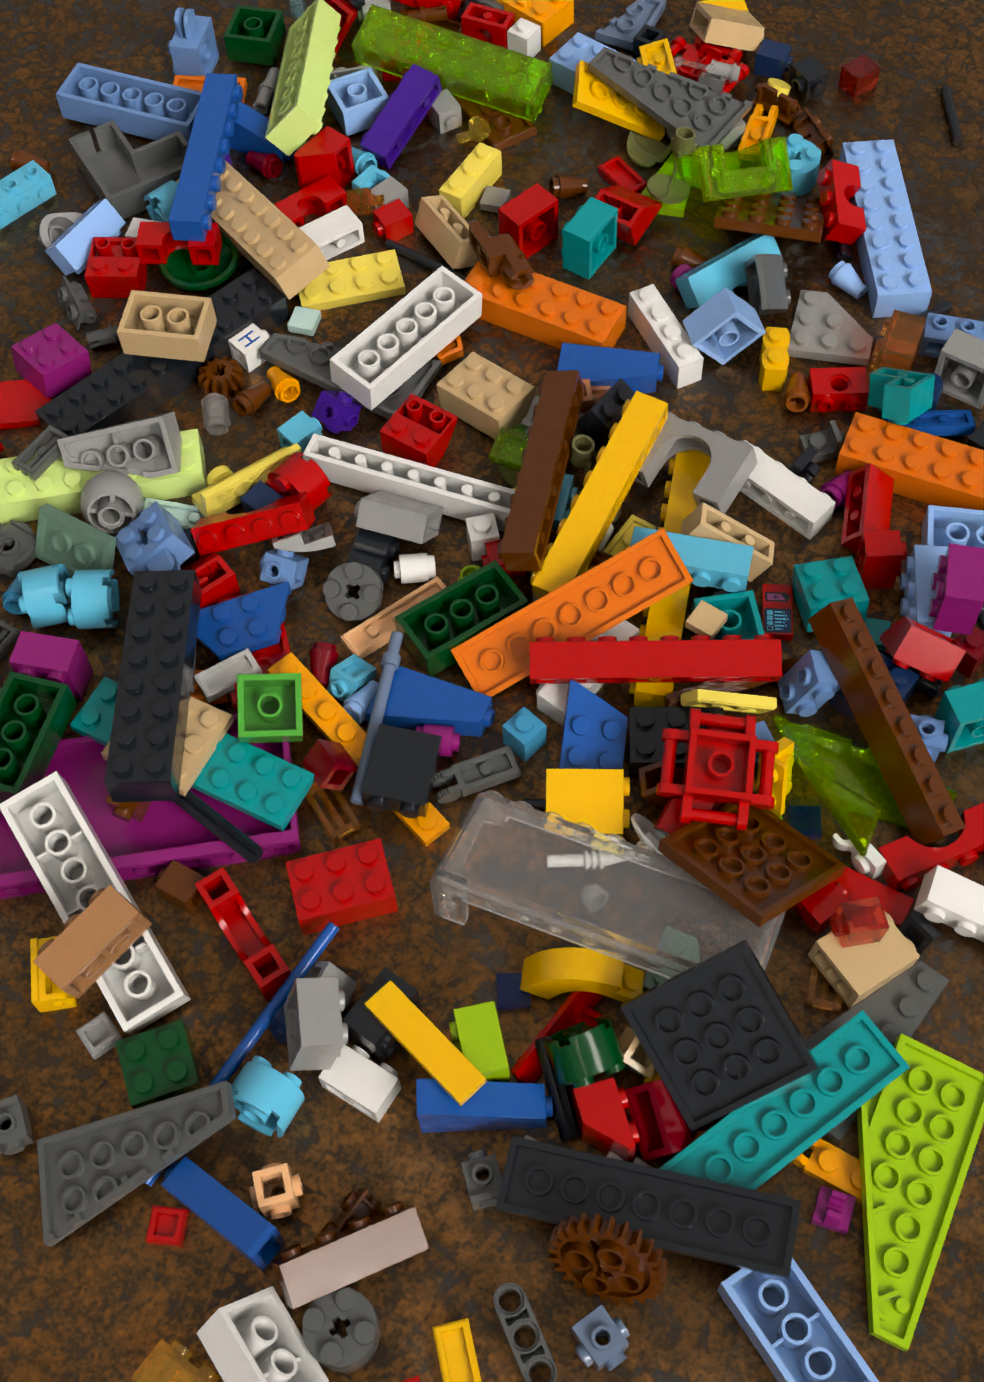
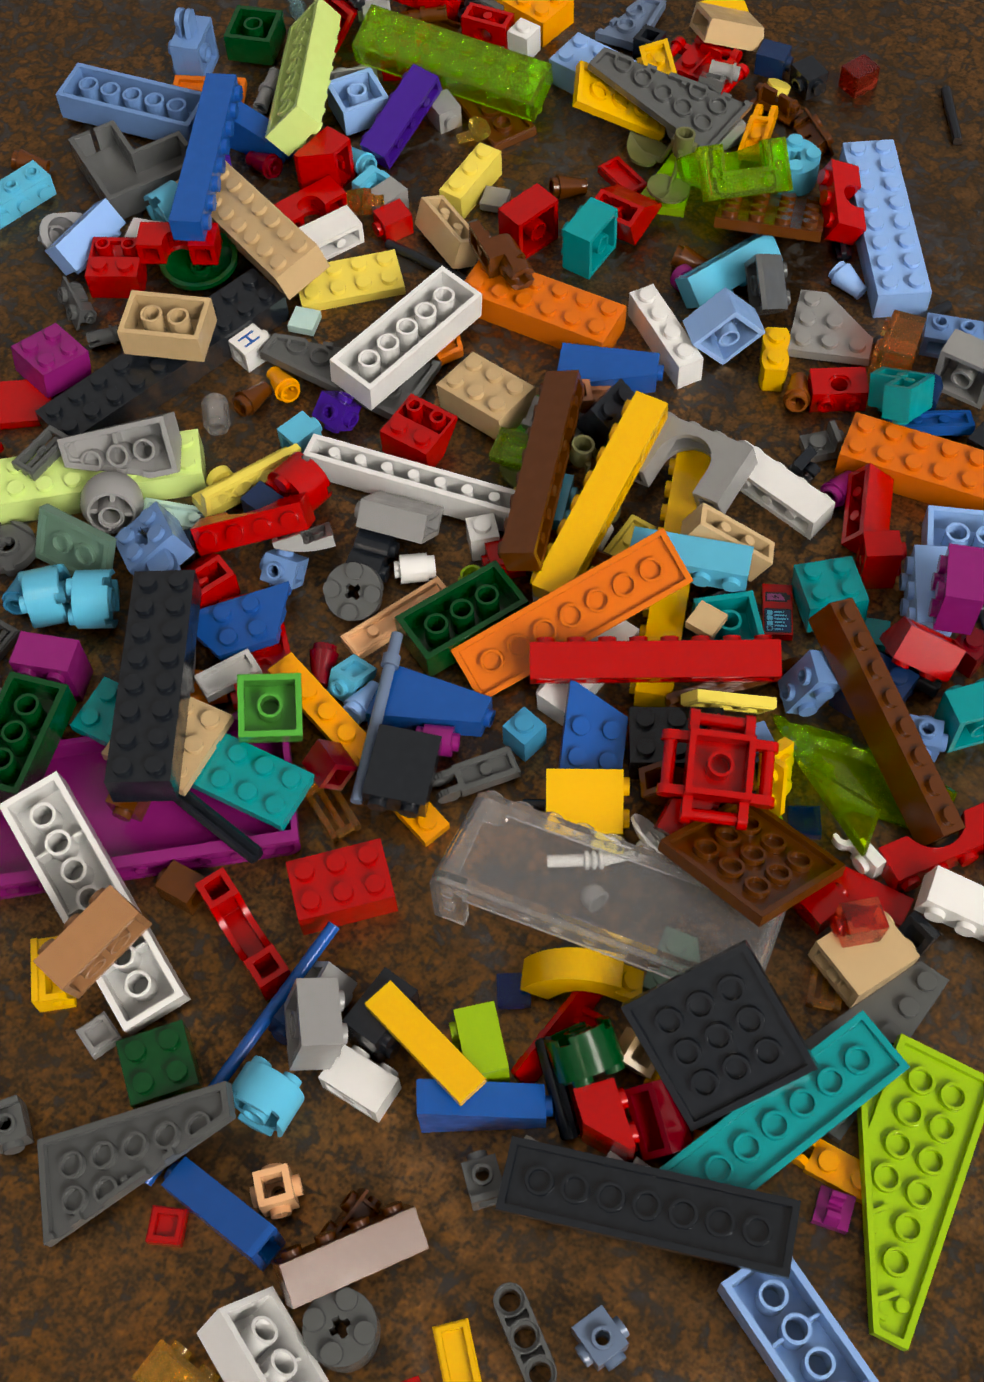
reddish brown gear [198,356,244,402] -> none
reddish brown gear [547,1212,668,1306] -> none
clear hinge [674,56,716,74] -> none

